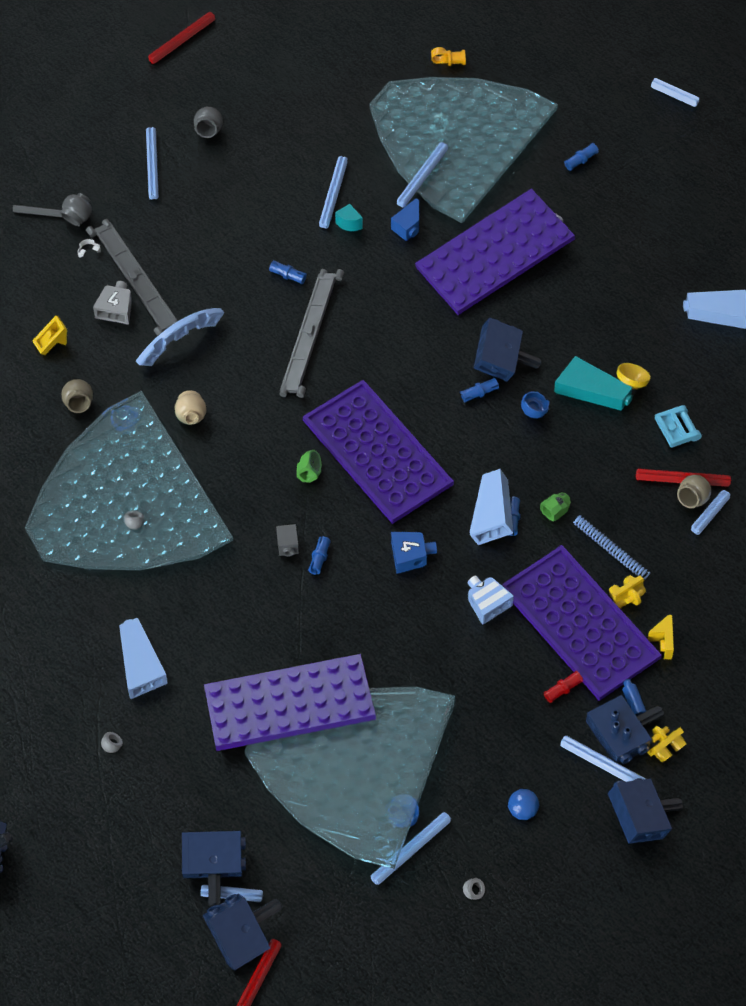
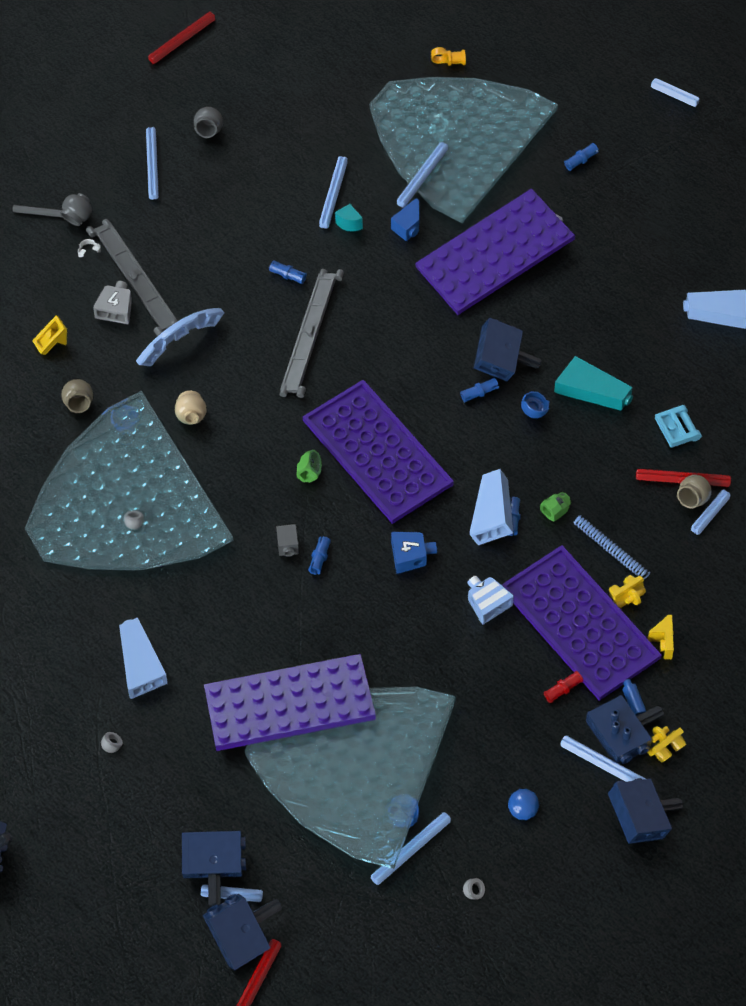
yellow piece [617,363,651,390] -> none

